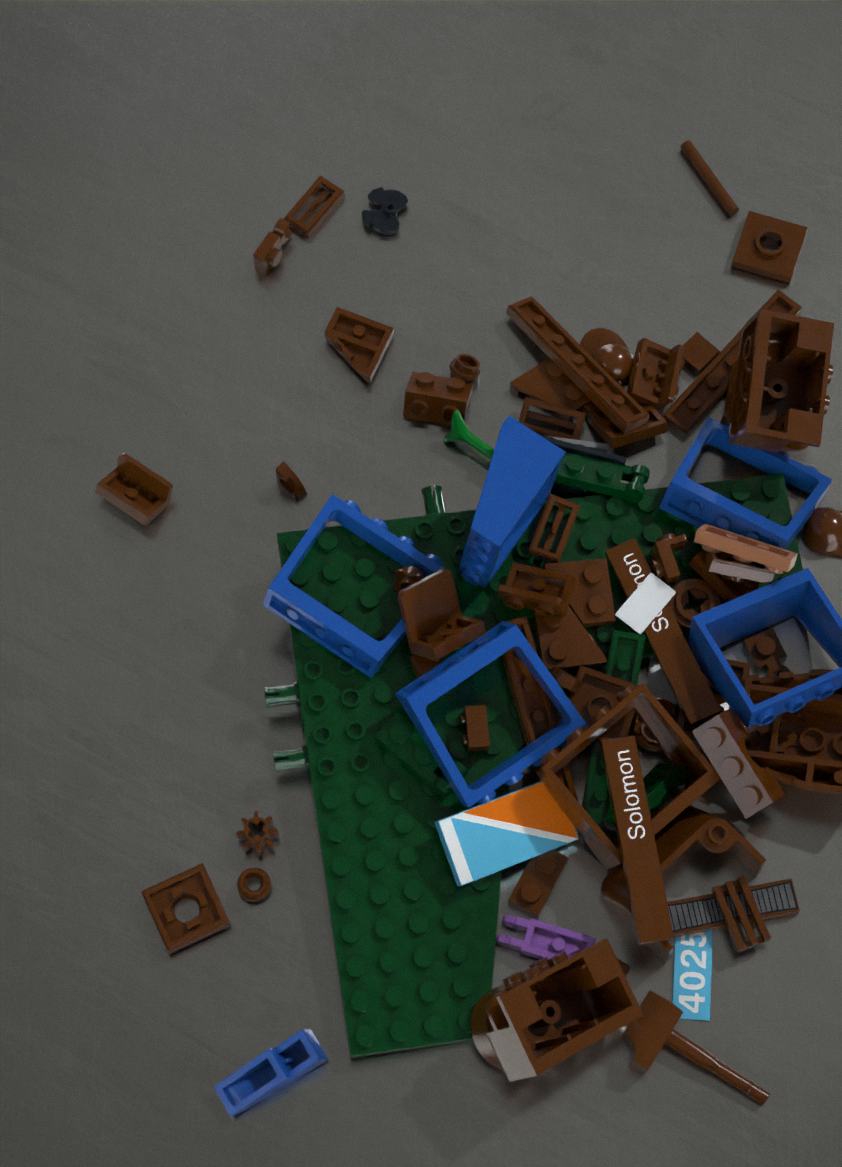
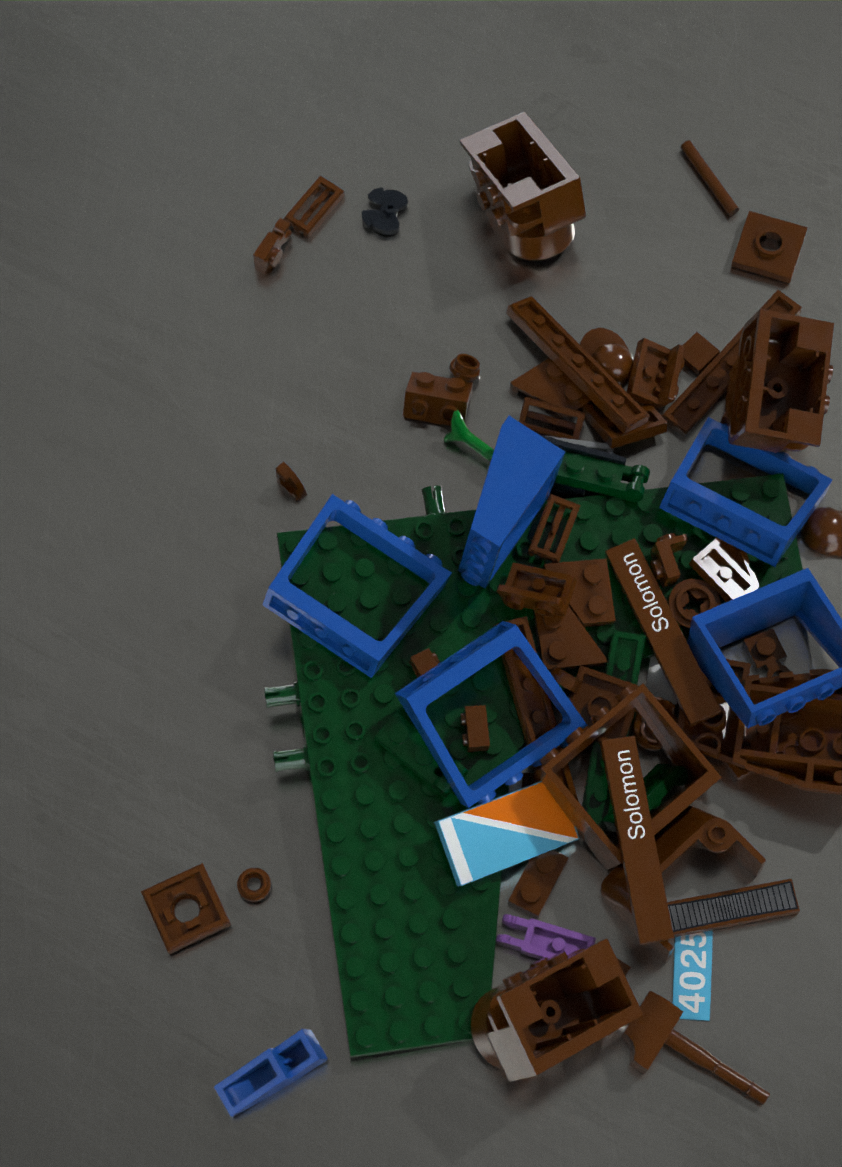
reddish brown bracket [95,453,173,526] -> none
reddish brown gear [236,811,279,856] -> none
reddish brown wing [325,307,394,383] -> none
reddish brown plate [393,566,425,593] -> none
reddish brown bracket [397,568,486,661] -> none
white sticker [615,573,676,634] -> none
reddish brown arch [692,708,786,819] -> none
nougat plate [694,523,798,574] -> none
reddish brown plate [703,551,775,584] -> none
reddish brown tile [711,876,771,953] -> none
none -> reddish brown brick [460,112,586,260]

